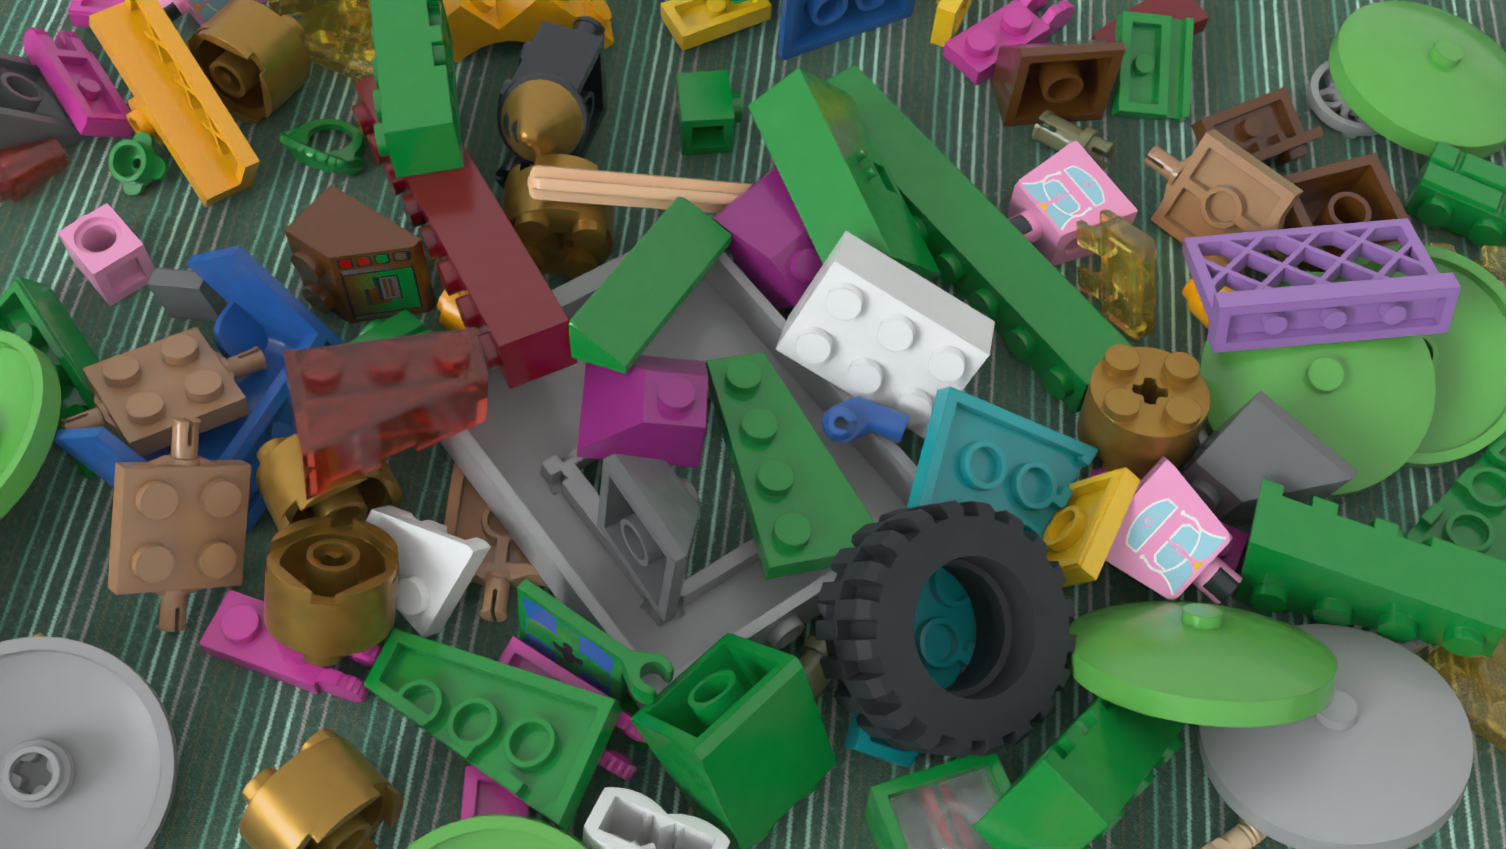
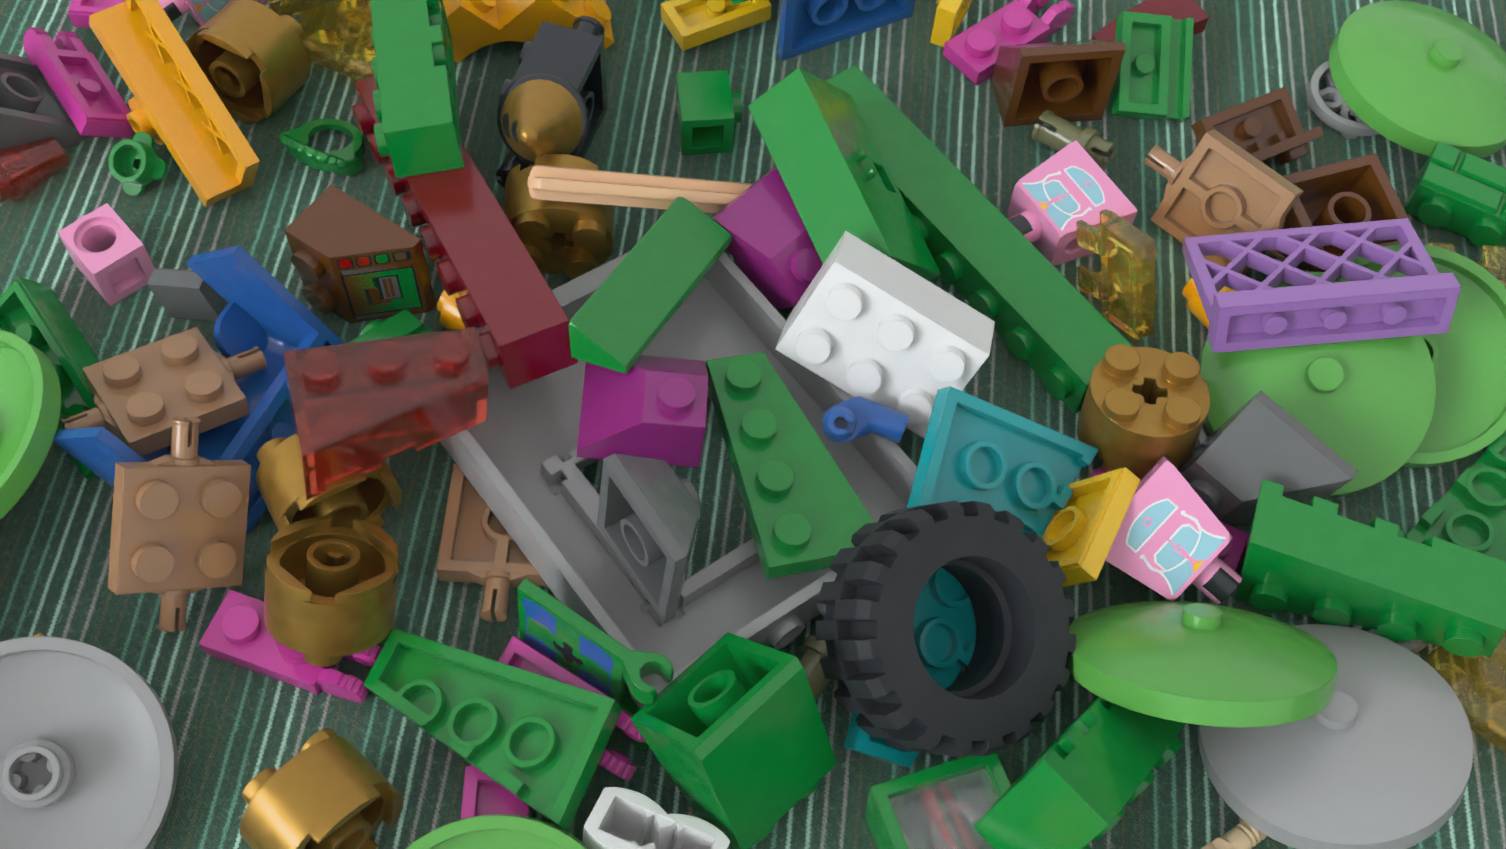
white wing [366,505,491,638] -> none

